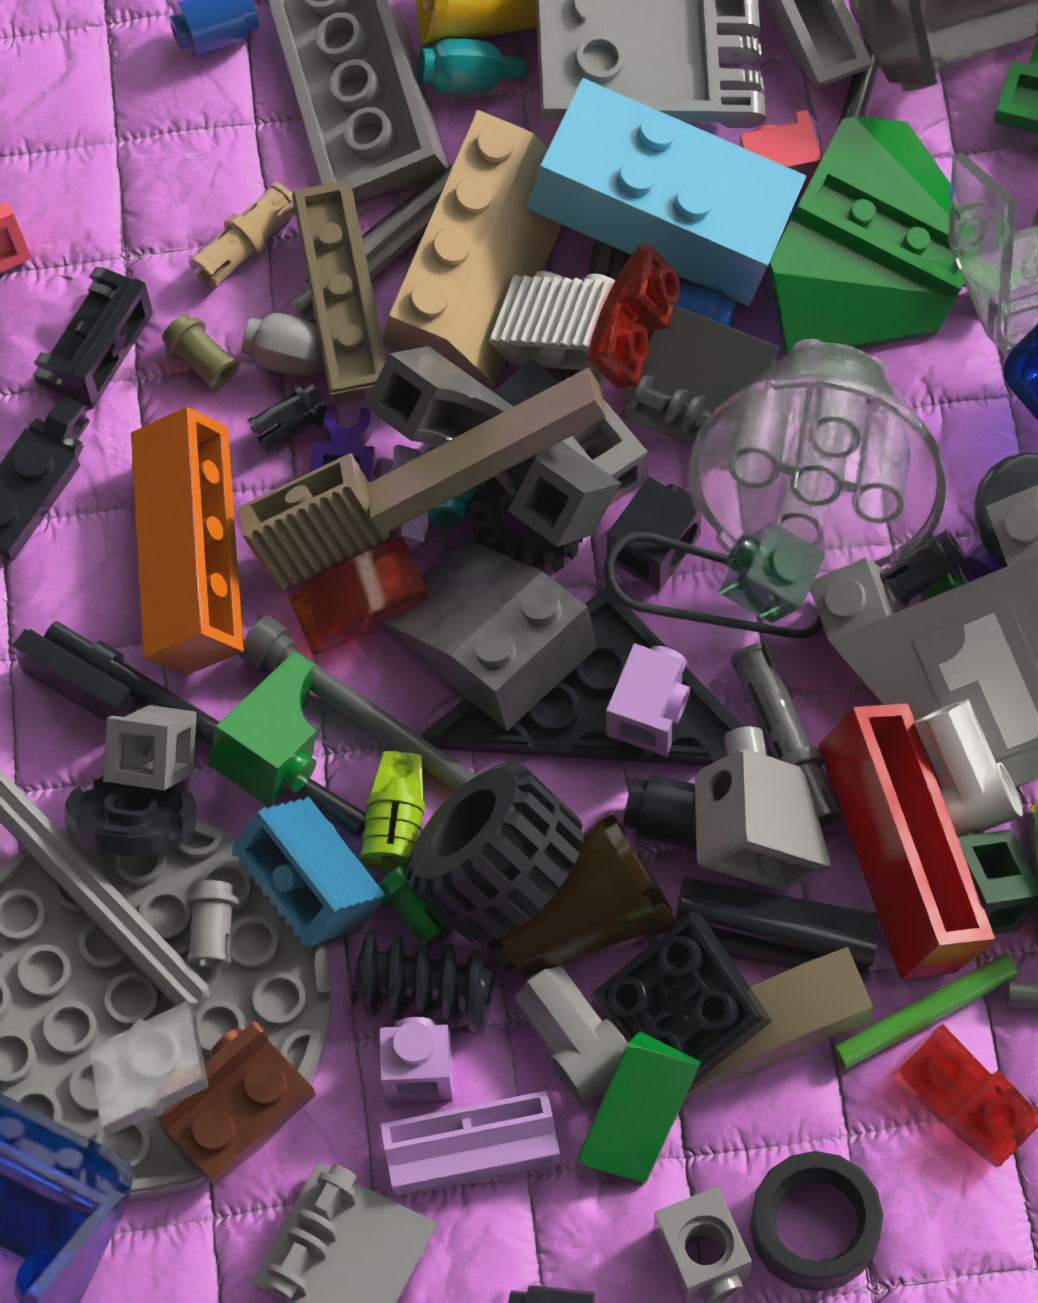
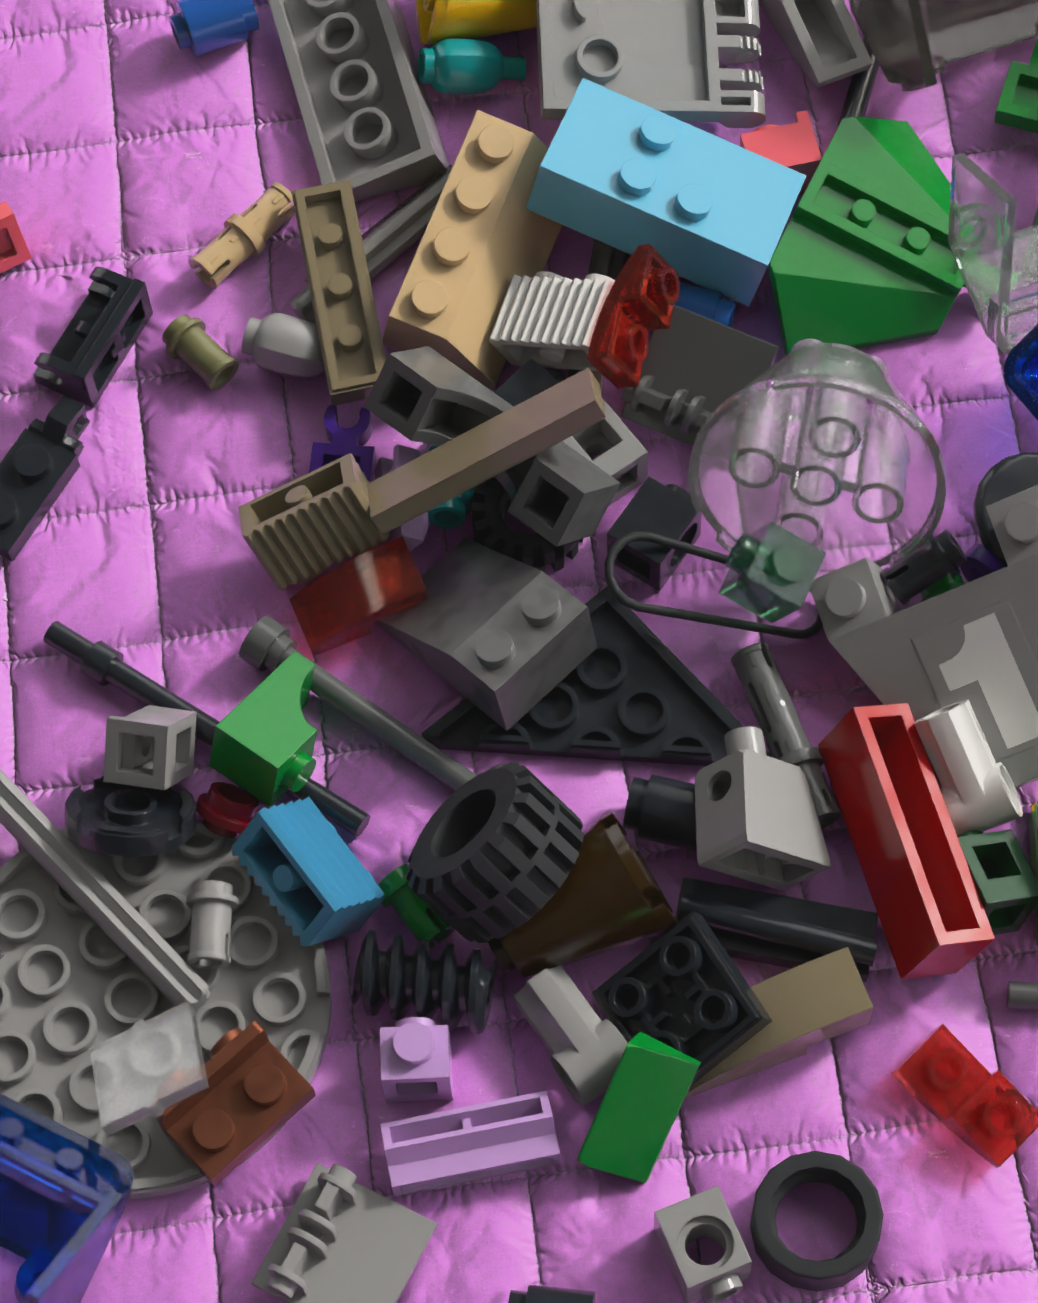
black tile [12,629,137,721] -> none
orange brick [131,406,244,676] -> none
black pin [247,382,327,453] -> none
lime hinge [359,751,426,873] -> none
lavender brick [606,643,690,757] -> none
bright green bar [832,954,1019,1070] -> none
none -> dark red plate [196,782,259,838]

